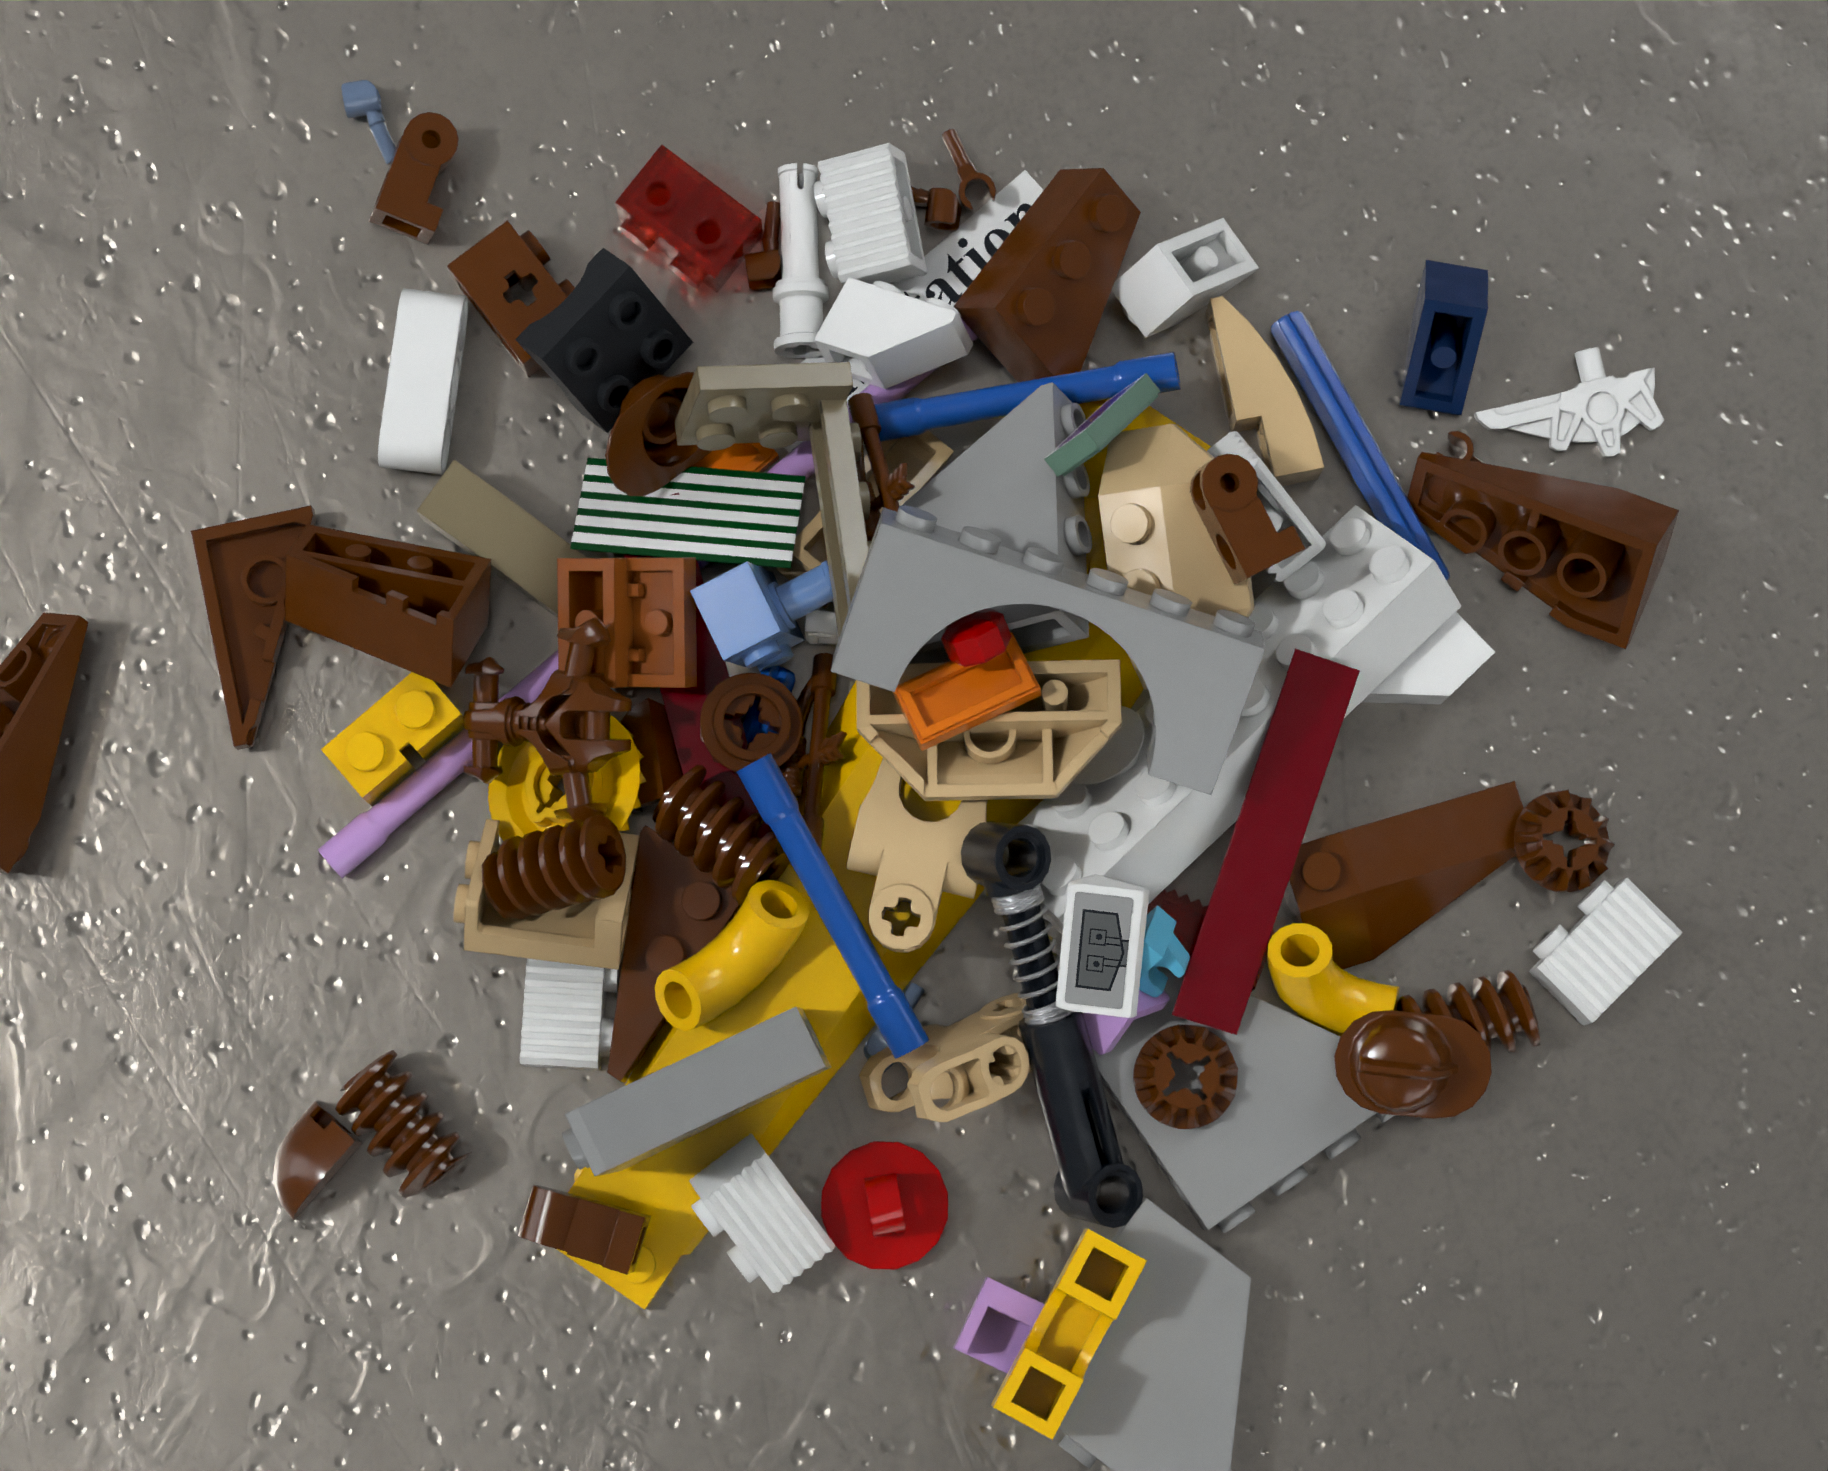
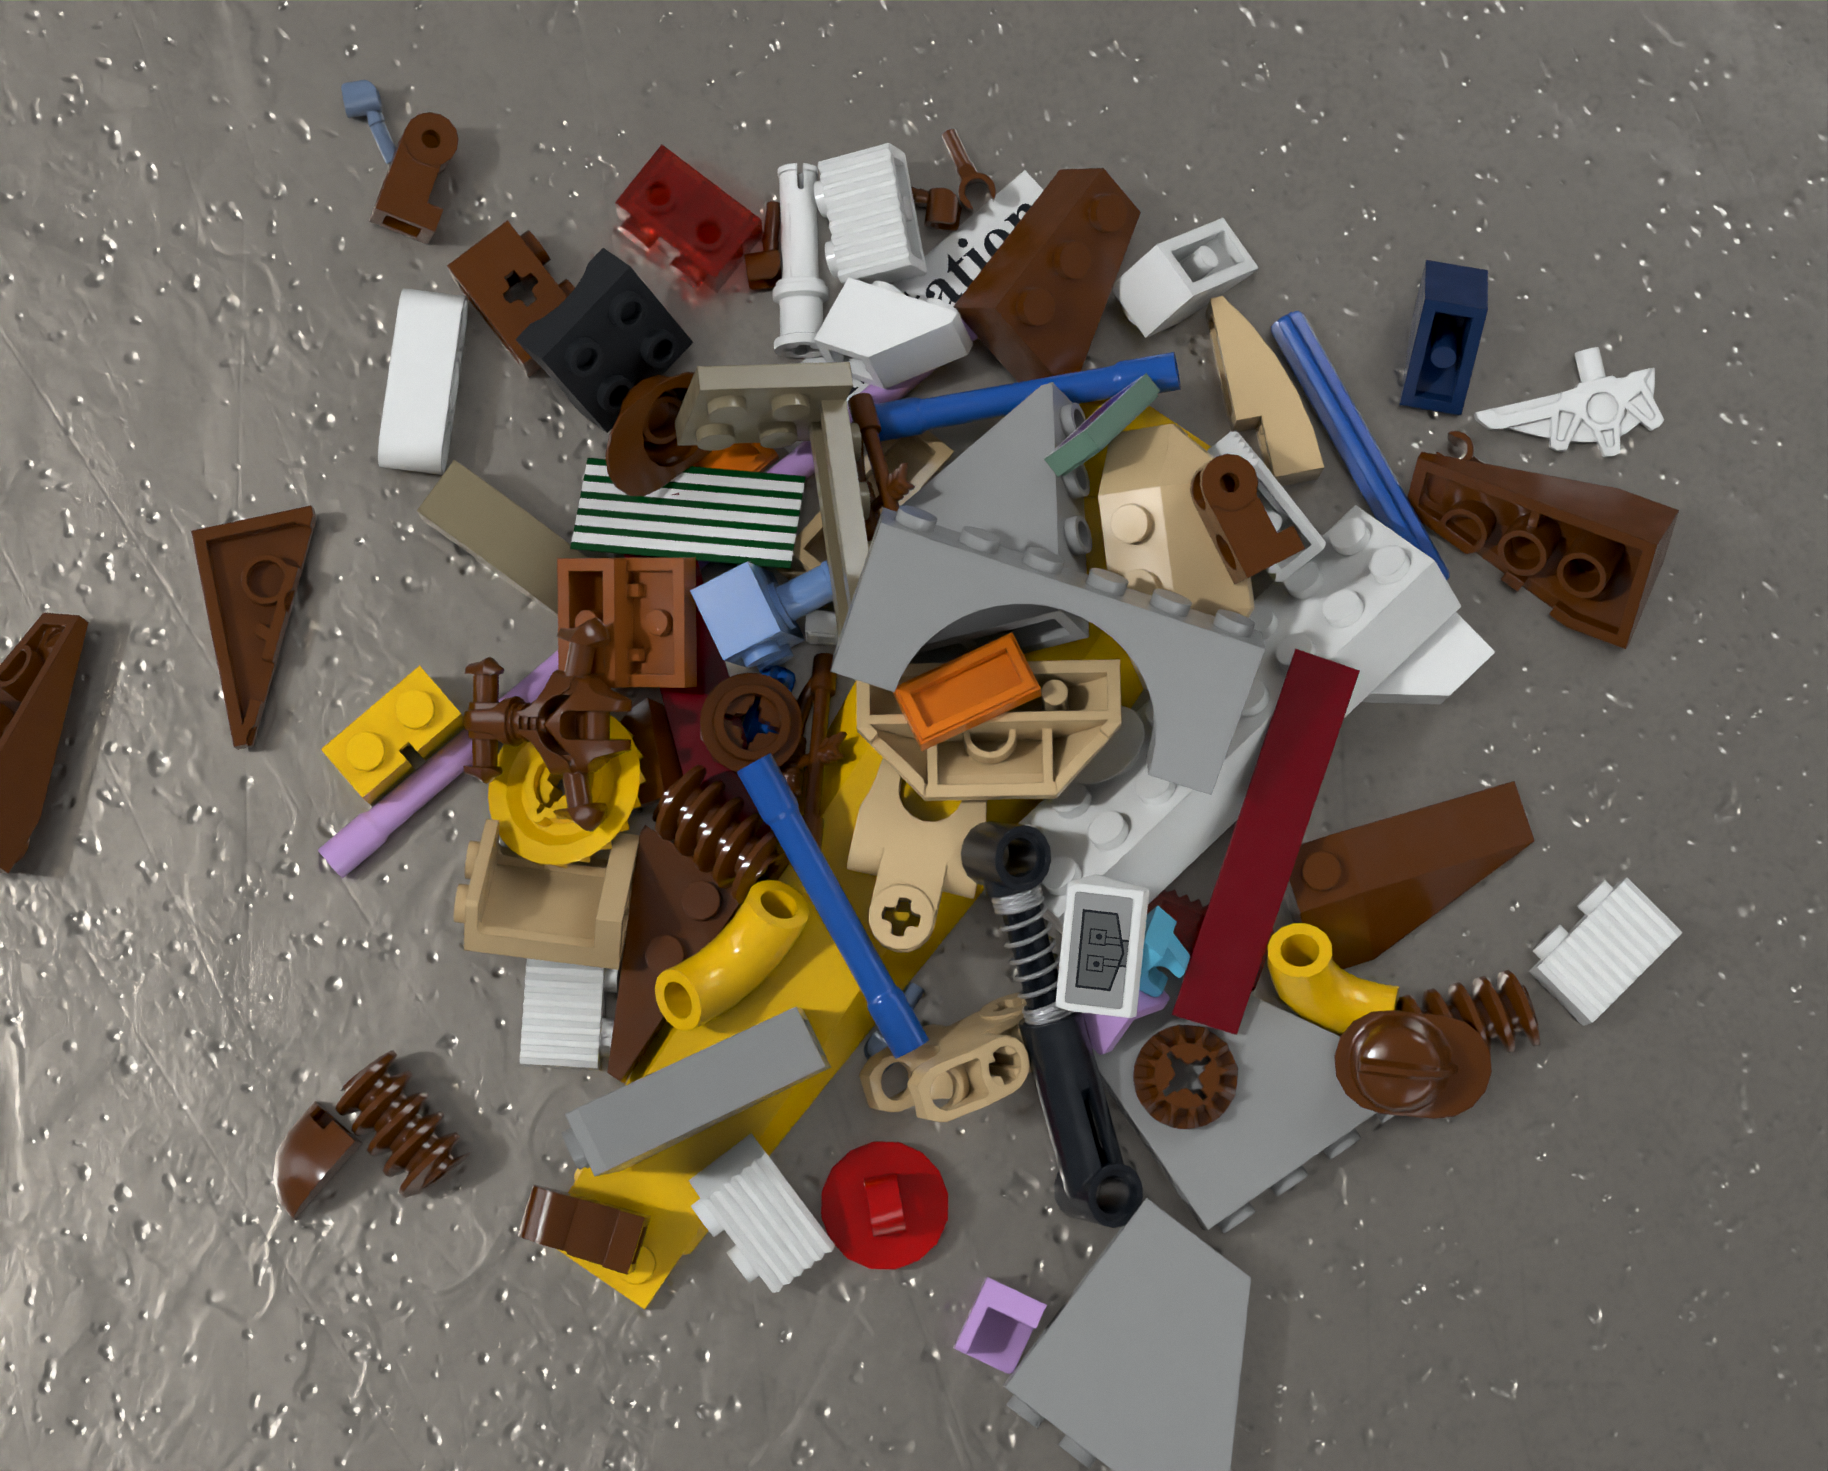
reddish brown wedge [285,524,491,688] -> none
reddish brown piece [481,814,626,920] -> none
red tile [941,608,1012,667] -> none
yellow arch [991,1229,1147,1440] -> none
reddish brown gear [1514,789,1615,893] -> none

